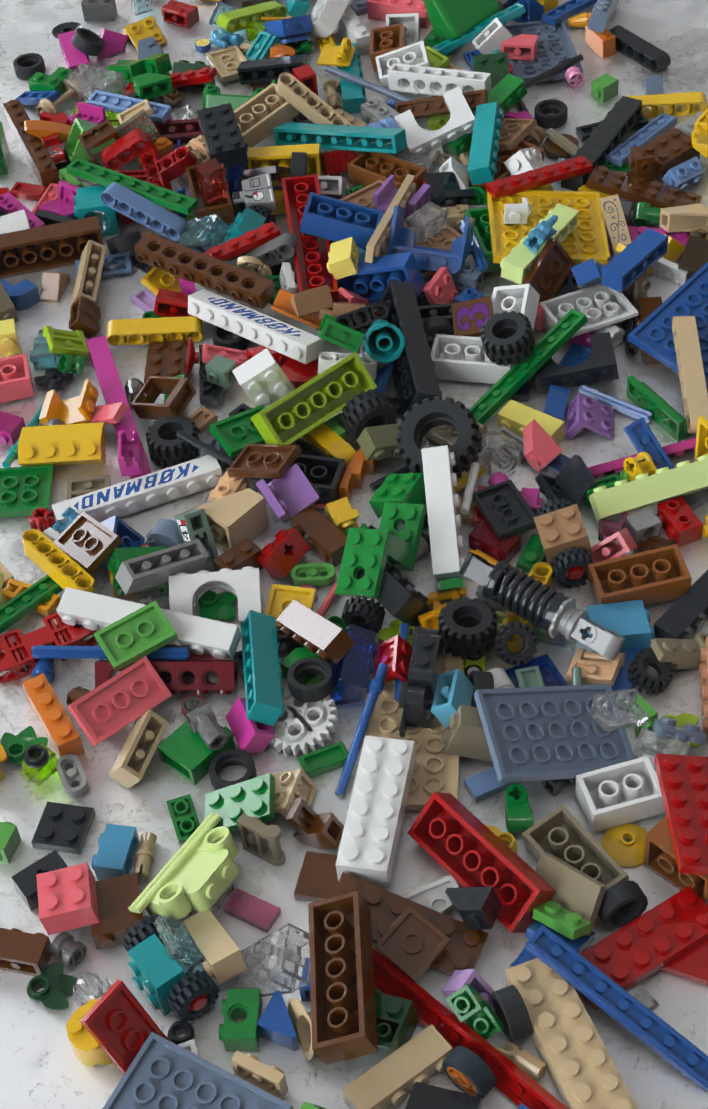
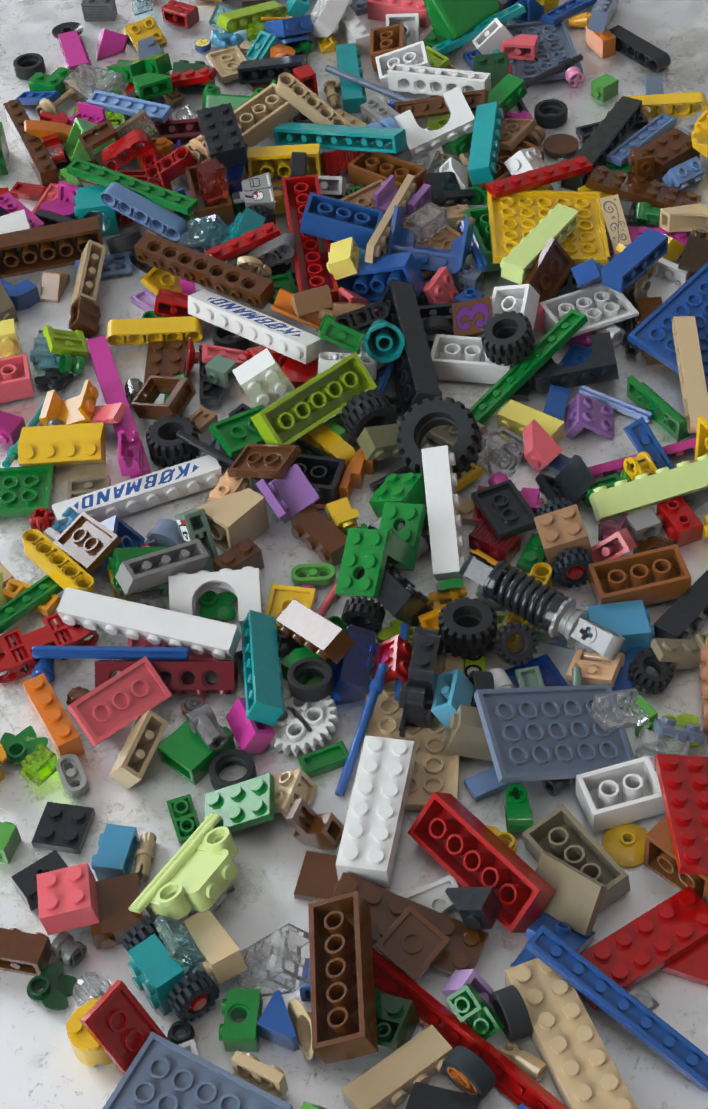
black plate [24,745,49,768] -> none
black tyre [71,28,104,56] -> none
bright green plate [93,601,178,672] -> none
tan tile [117,99,154,125] -> none
clear pink tile [223,888,281,933] -> none
dark tan plate [237,813,286,866] -> none
black plate [244,165,291,181] -> none
red brick [257,528,310,579] -> none
white plate [279,262,298,294] -> none
yellow hinge [317,38,356,67] -> none
white bar [460,462,480,515] -> none
white bracket [503,197,531,224] -> none
dark azure animal [523,215,558,254] -> none
bright green plate [532,901,592,940] -> none
dark tan axle [546,128,580,157] -> none
black tyre [597,881,648,929] -> none

